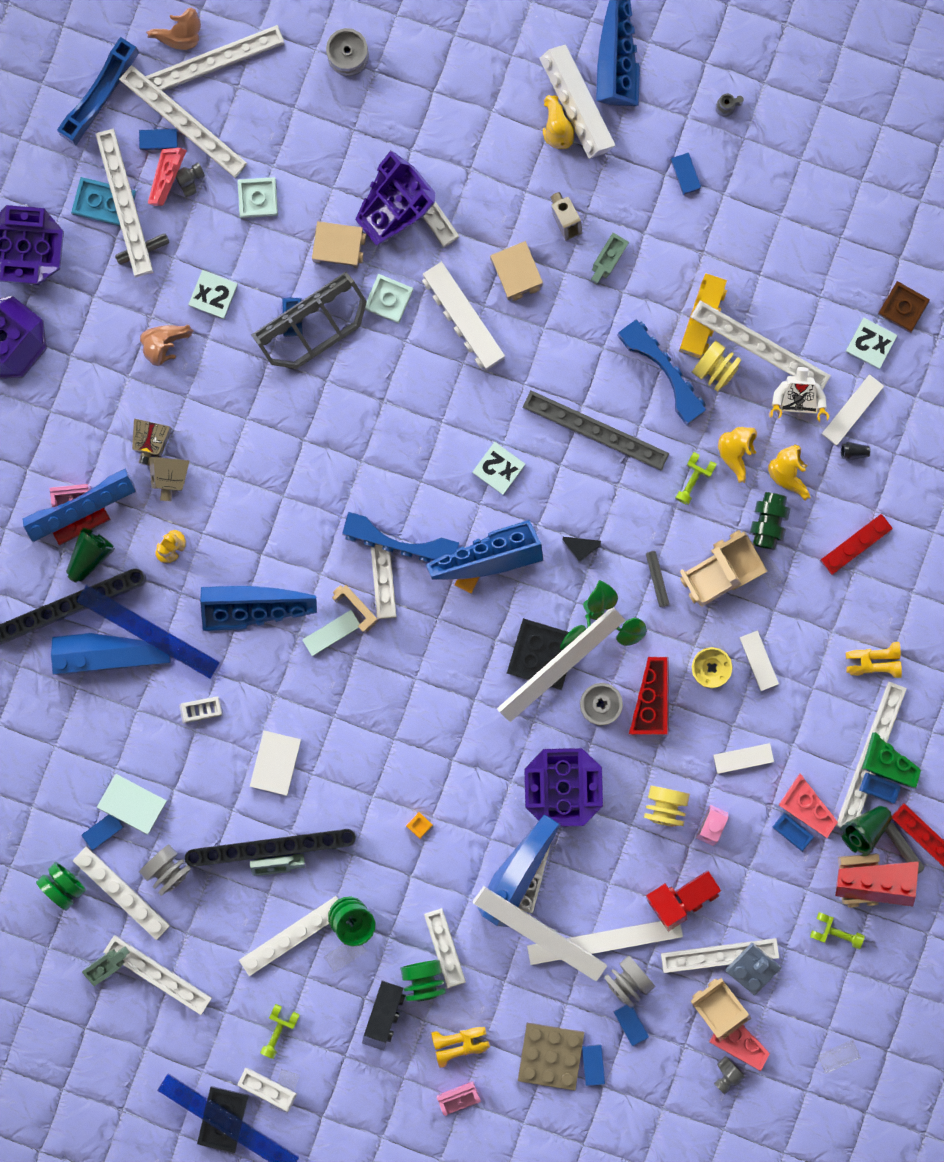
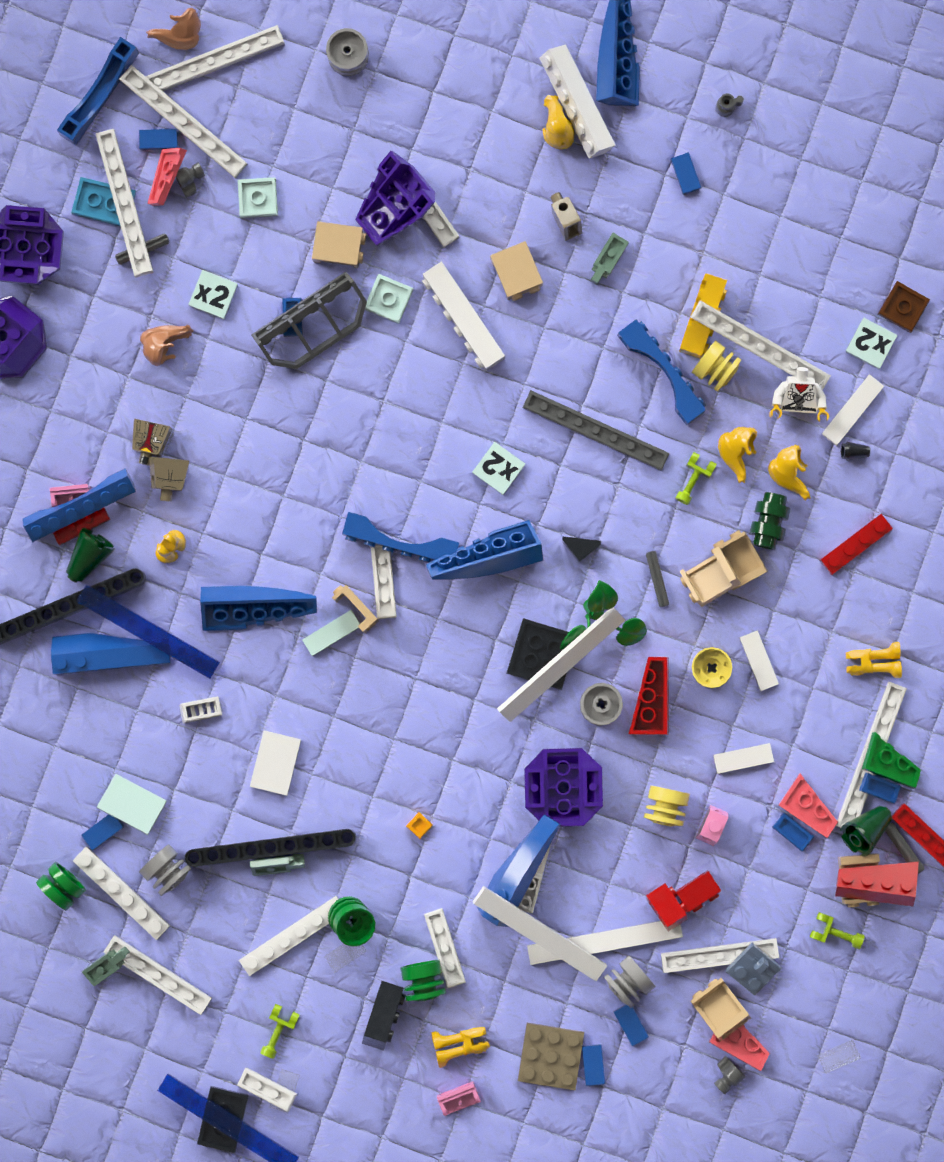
light orange tile [454,577,480,594] -> none

